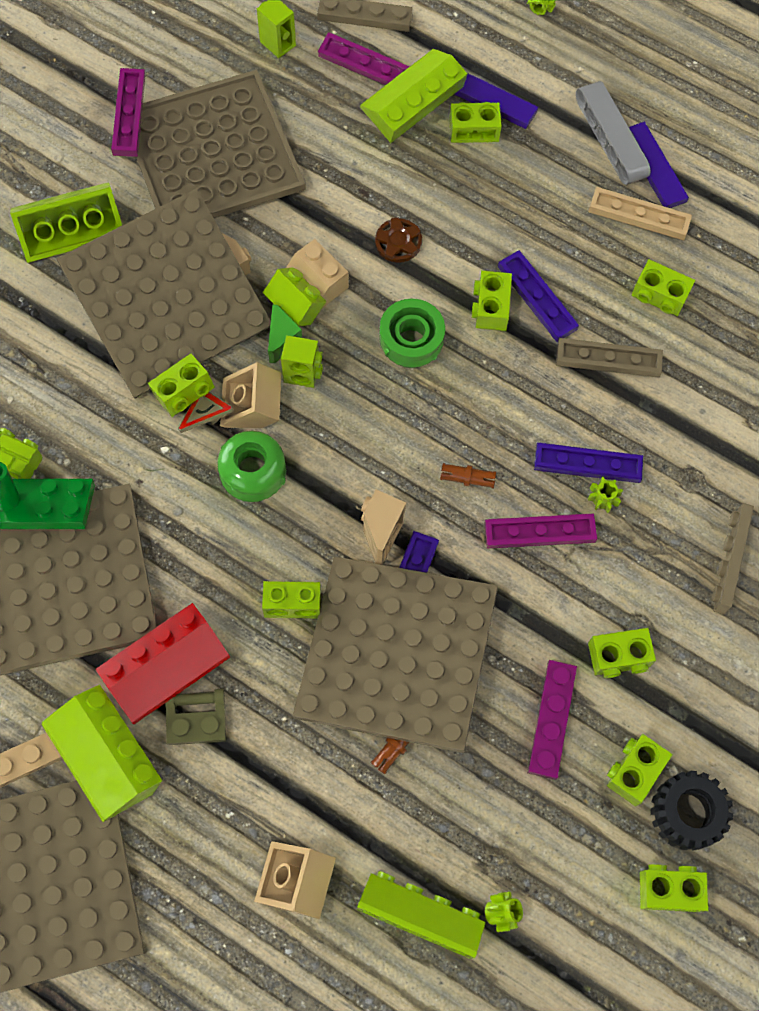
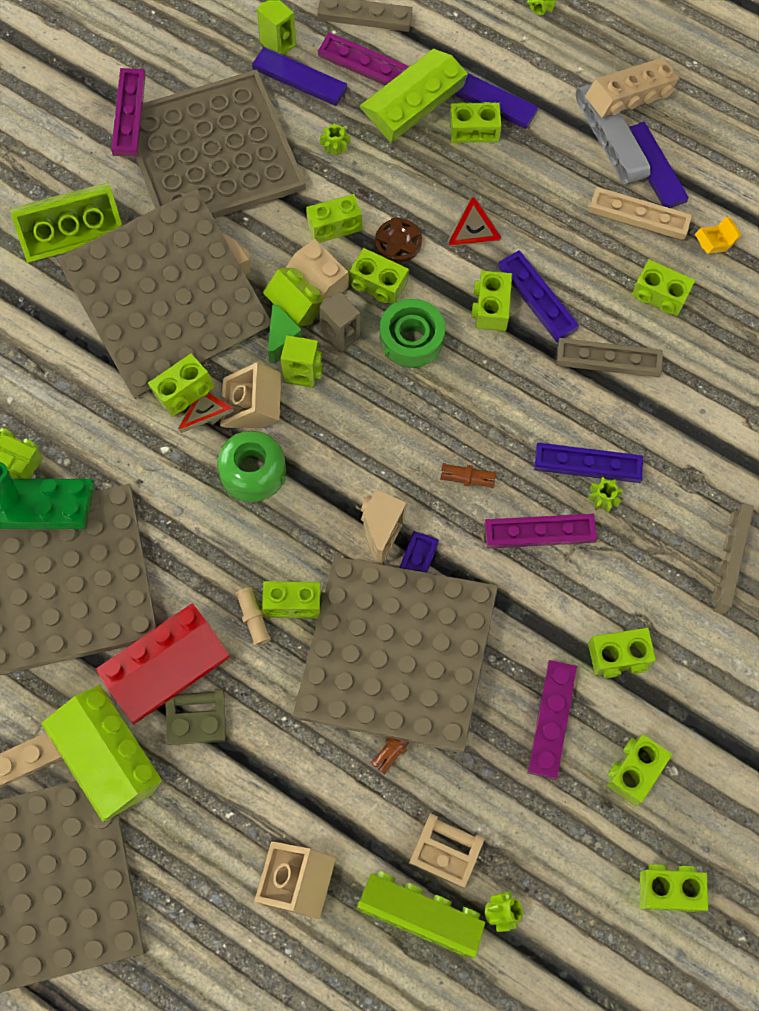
black tyre [650,771,733,851] -> none
none -> tan pin [235,587,271,646]
none -> dark purple tile [252,47,347,106]
none -> lime brick [306,194,362,243]
none -> dark tan brick [319,291,360,353]
none -> lime gear [320,123,350,156]
none -> lime brick [349,248,409,305]
none -> tan plate [409,813,485,889]
none -> piece [447,195,502,247]
none -> tan brick [585,58,680,118]
none -> yellow bracket [695,217,742,254]

